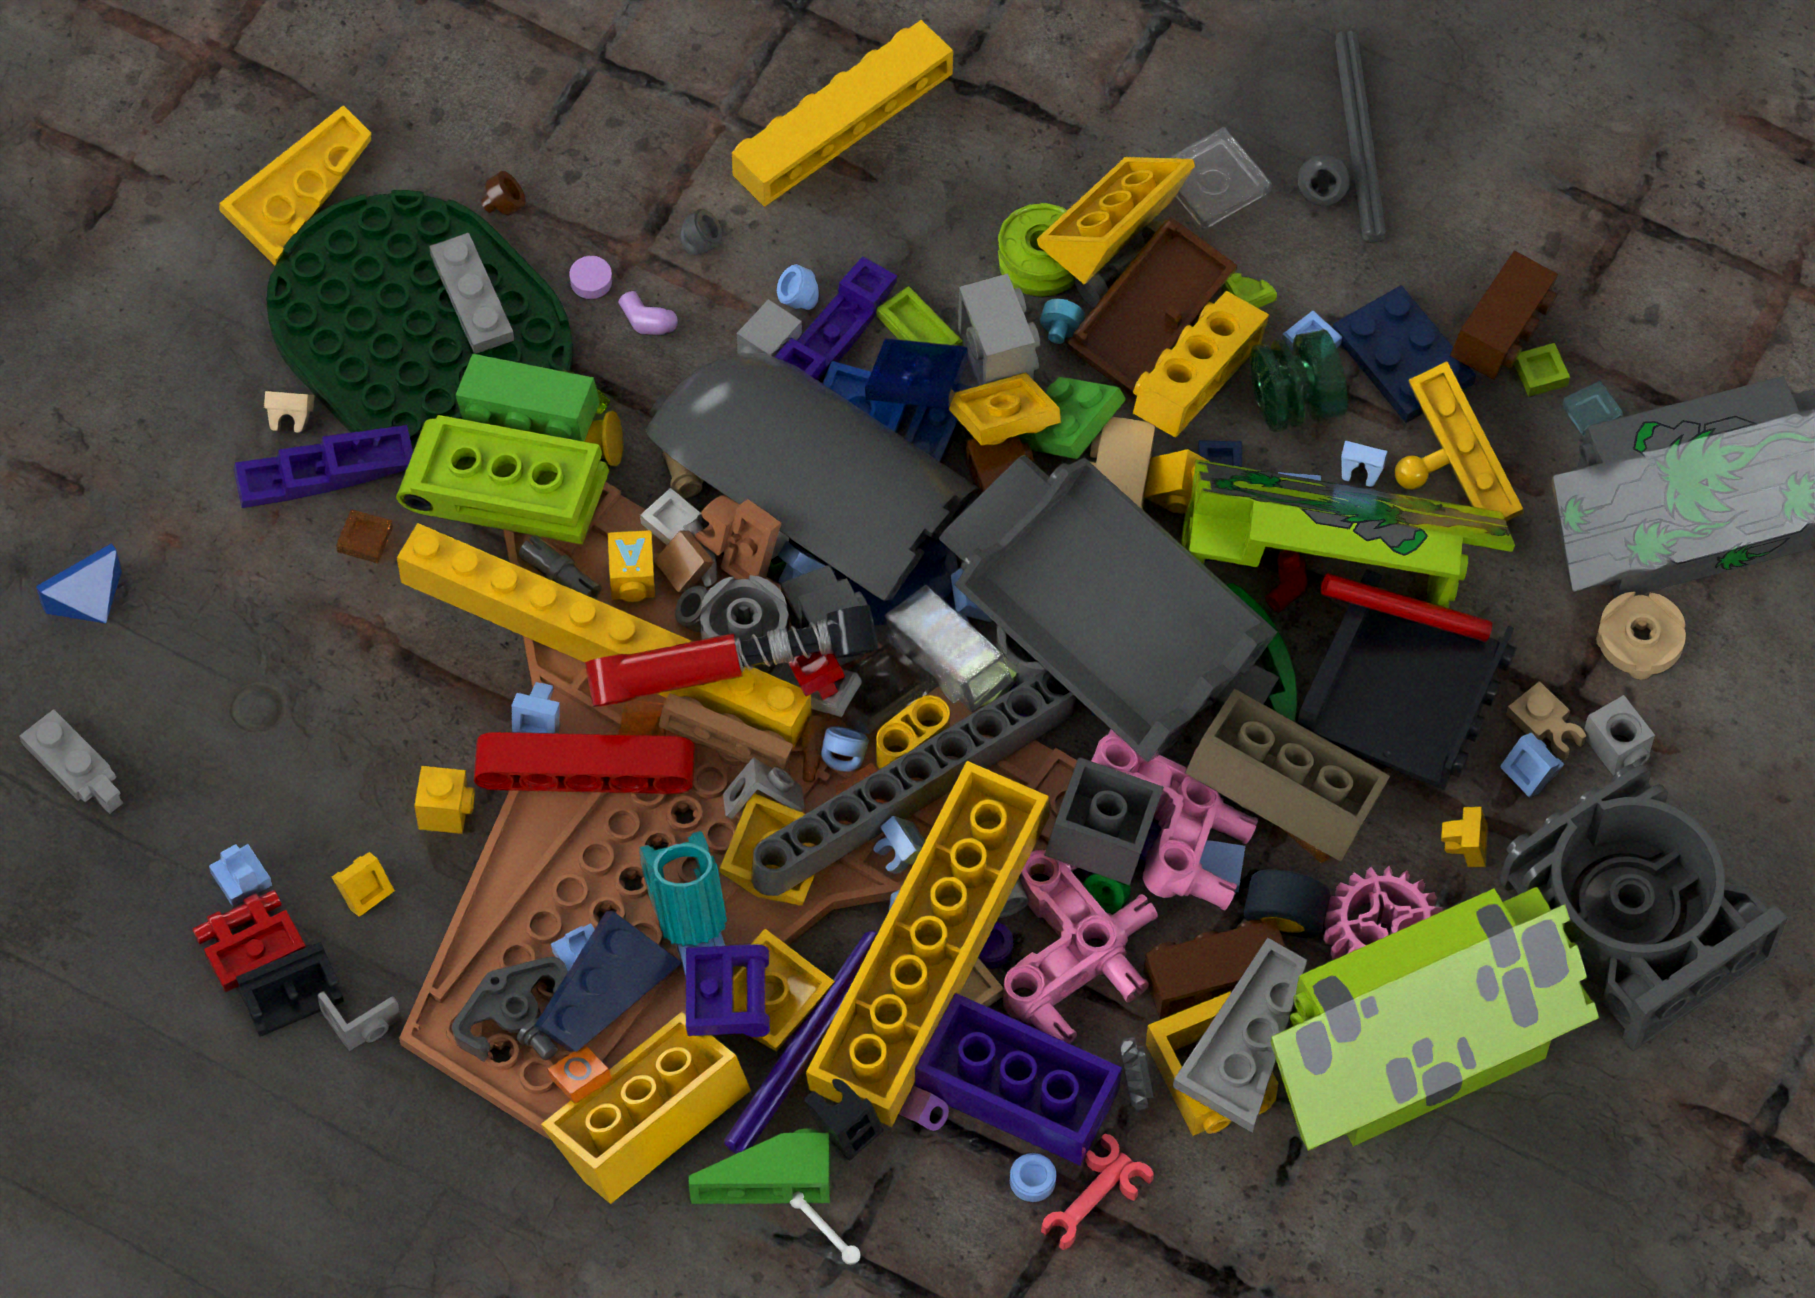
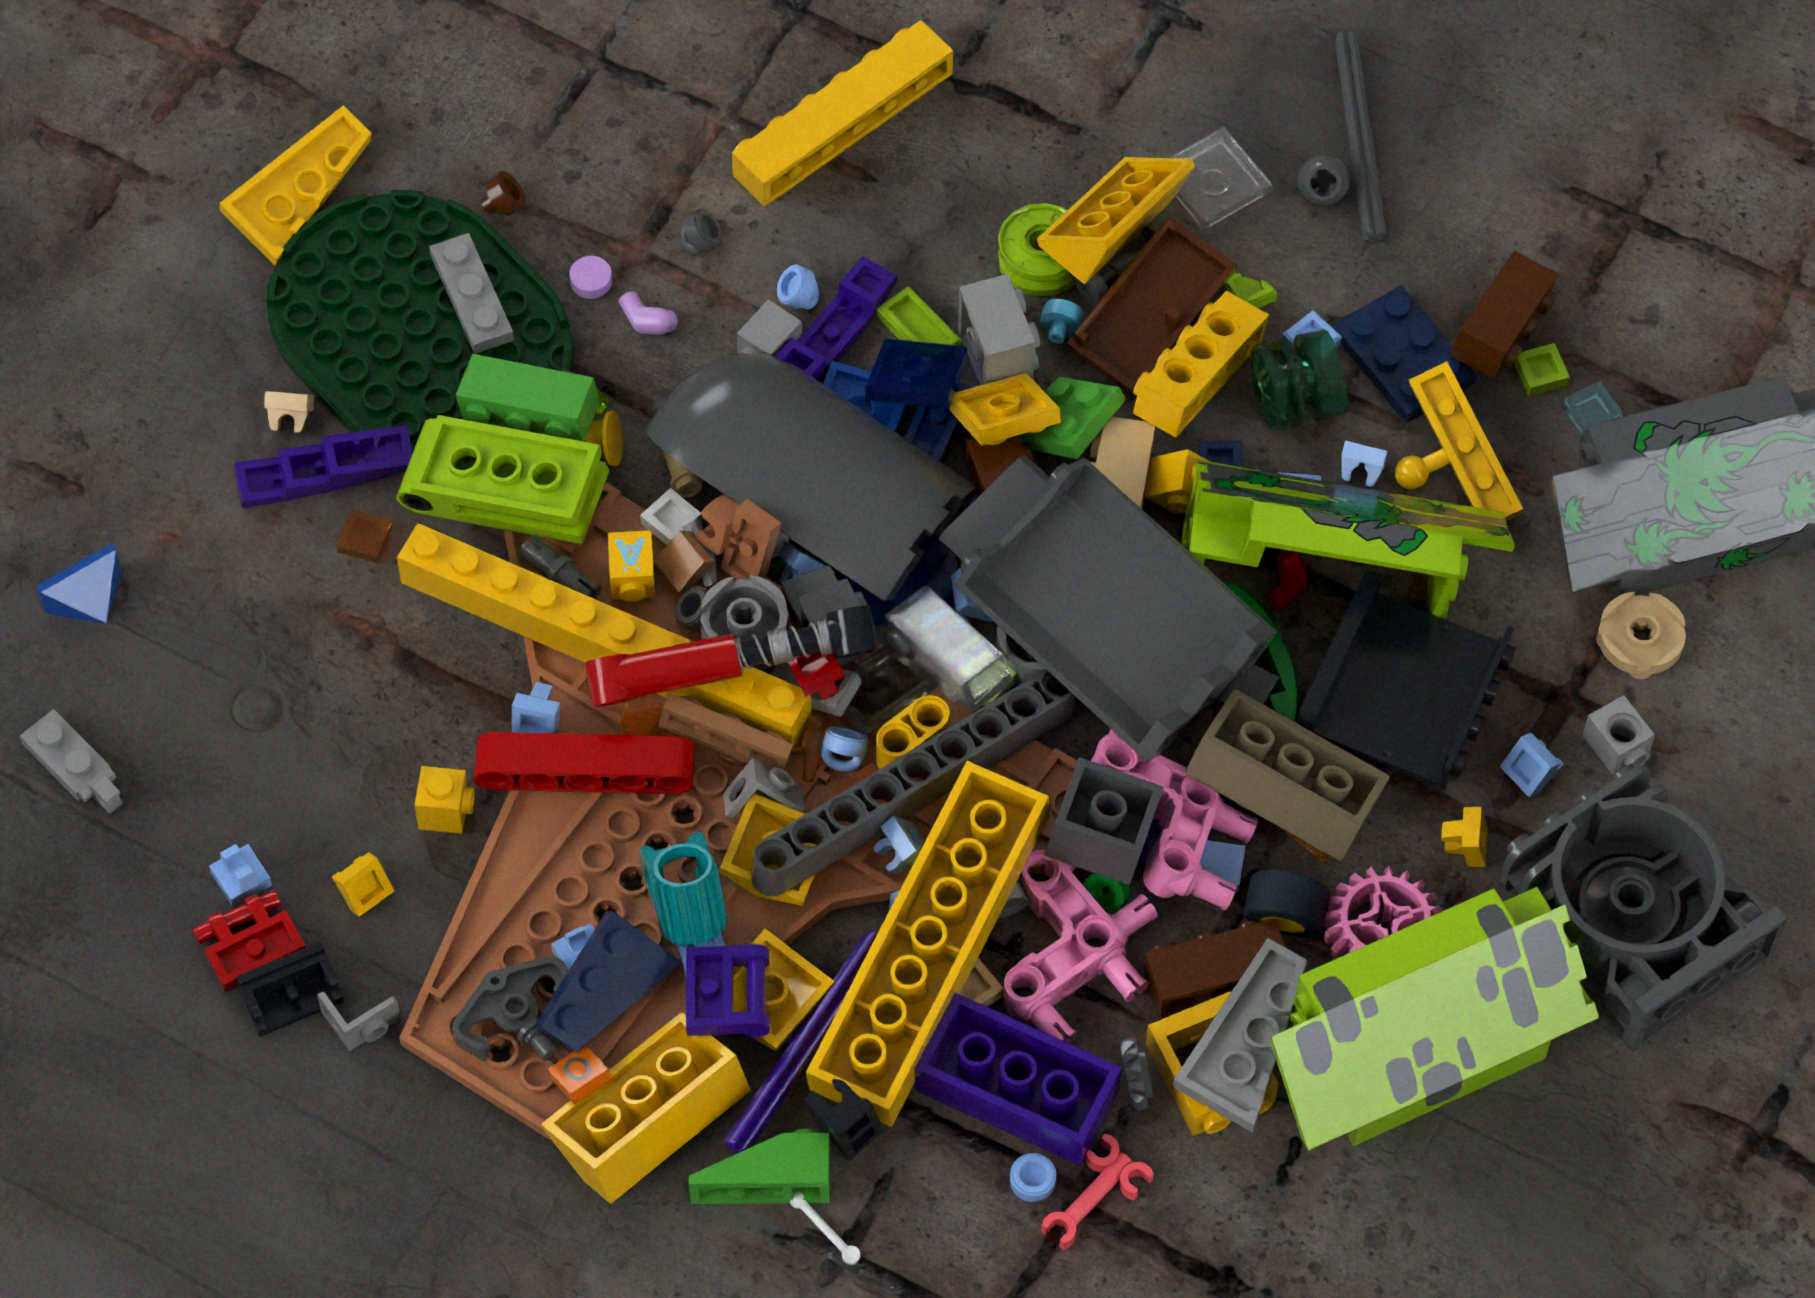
medium lavender piece [899,1086,949,1131] -> none
dark purple tile [978,922,1013,969] -> none
red piece [1321,573,1492,642] -> none
tan plate [1506,681,1586,760] -> none

